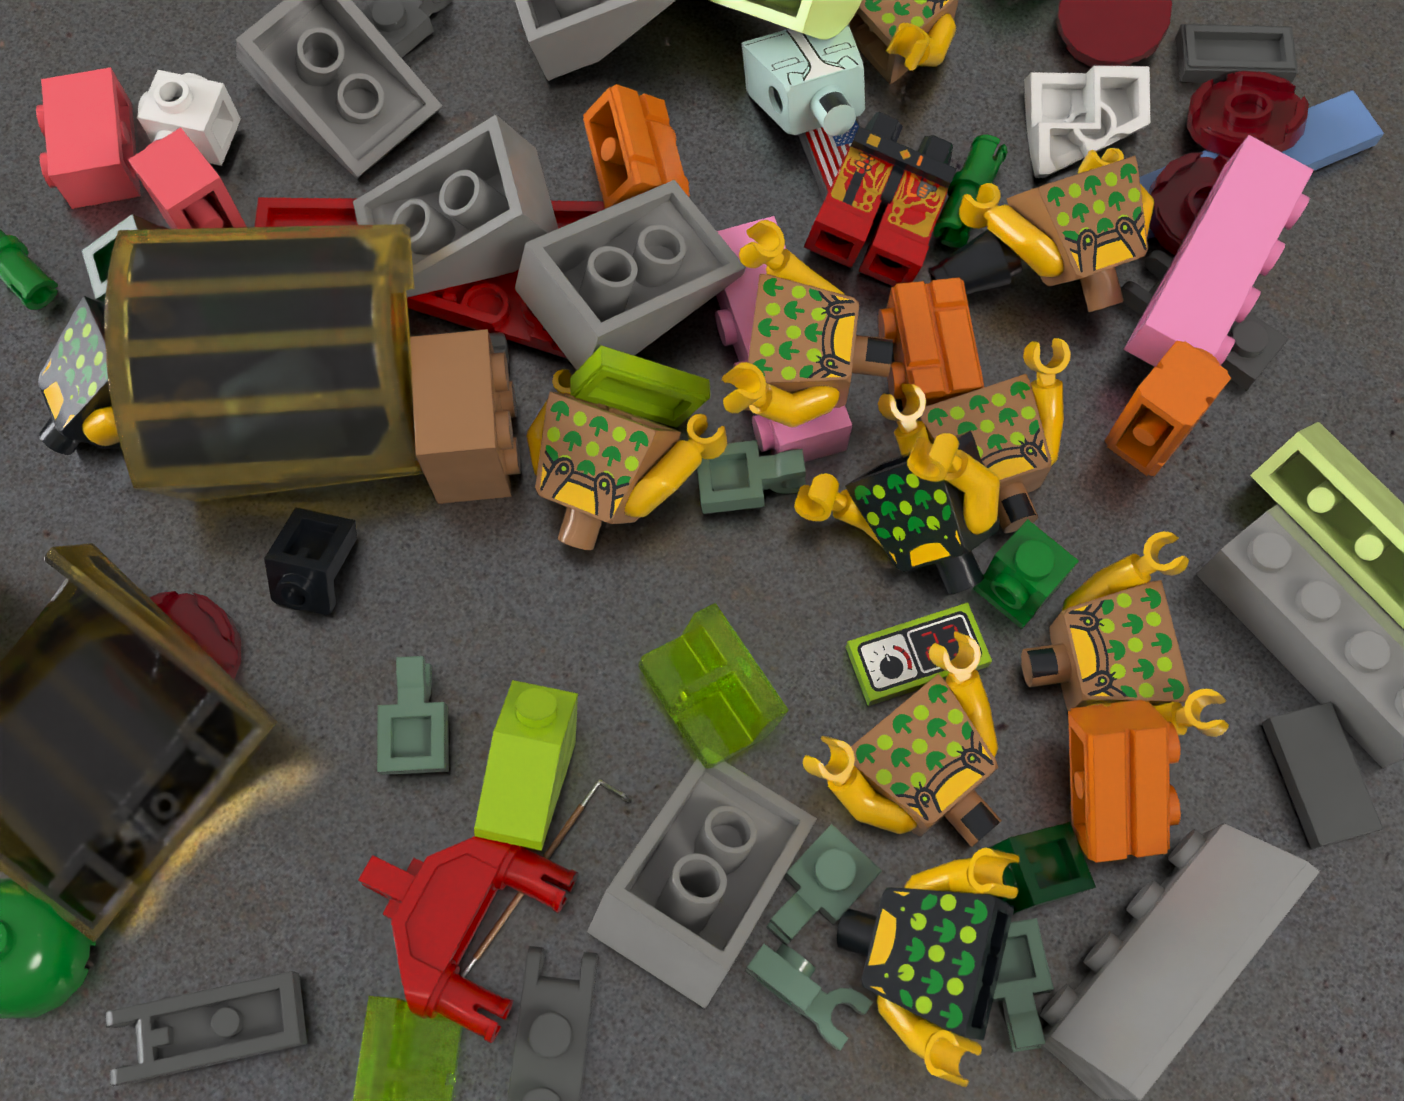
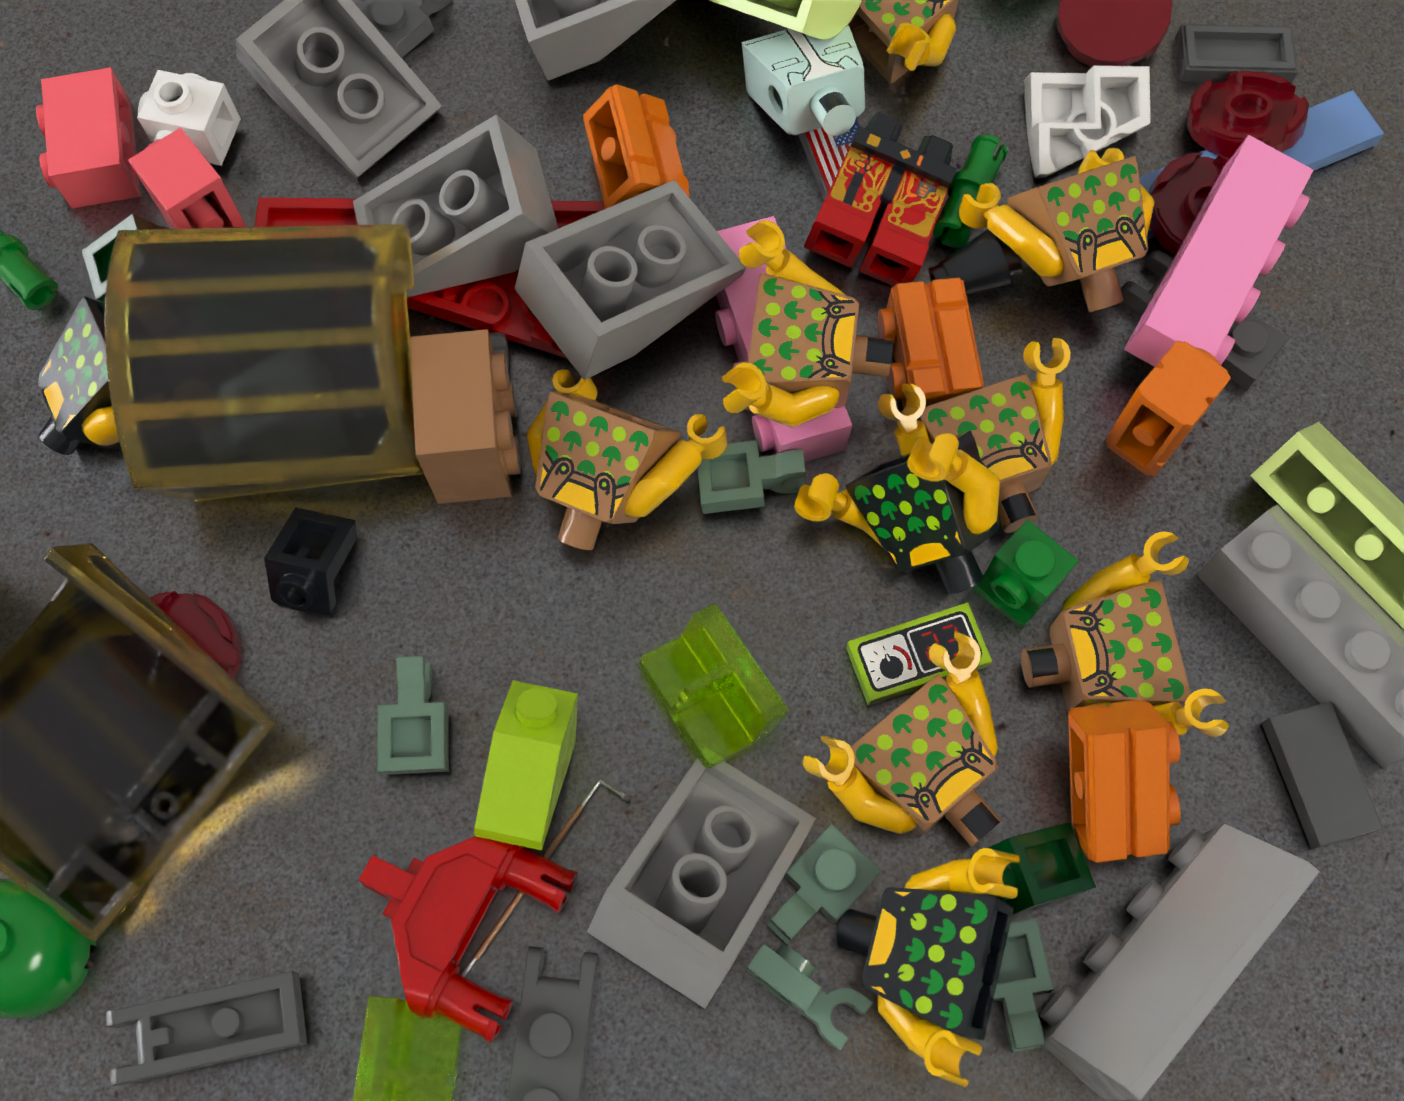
lime tile [570,345,711,427] -> none

